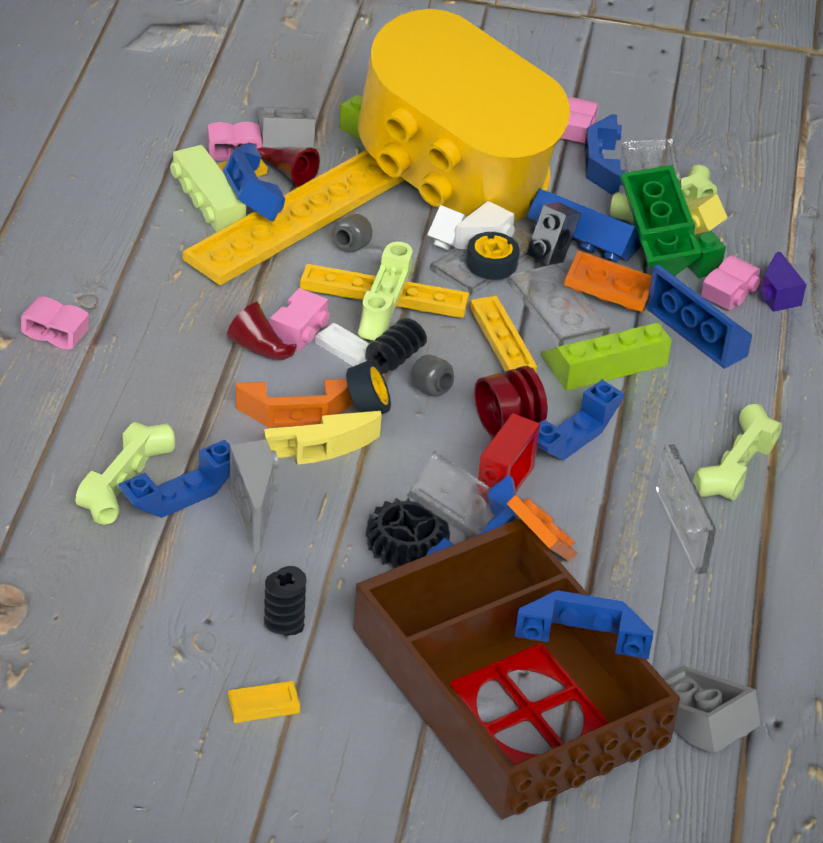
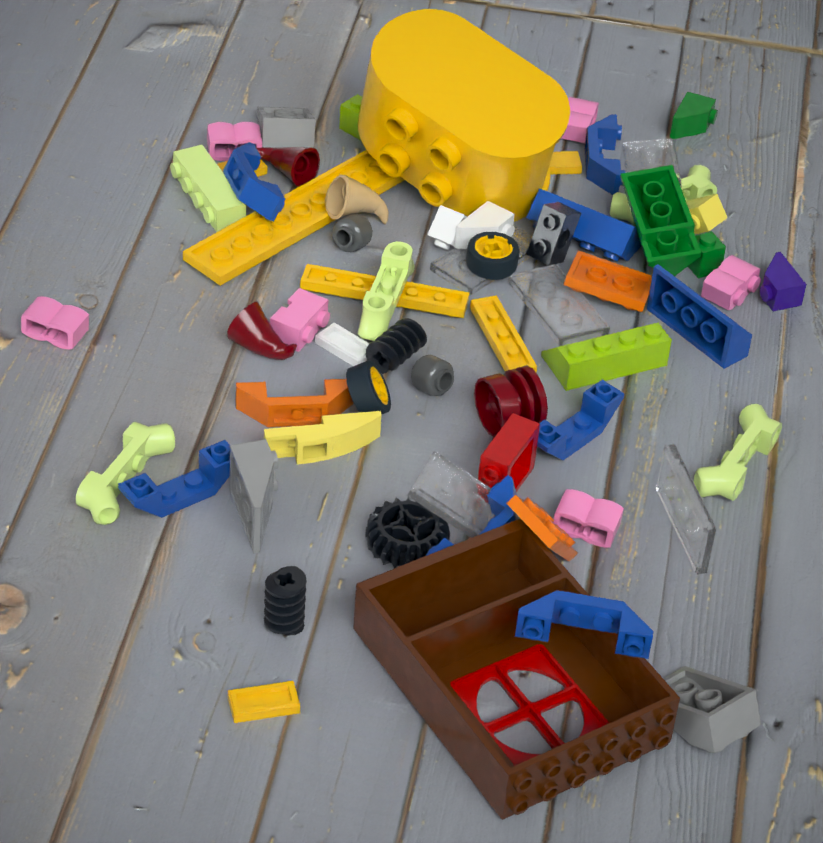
none -> tan hat [325,175,389,224]
none -> yellow tile [549,151,582,175]
none -> bright pink brick [553,489,624,548]
none -> green slope [670,91,718,139]

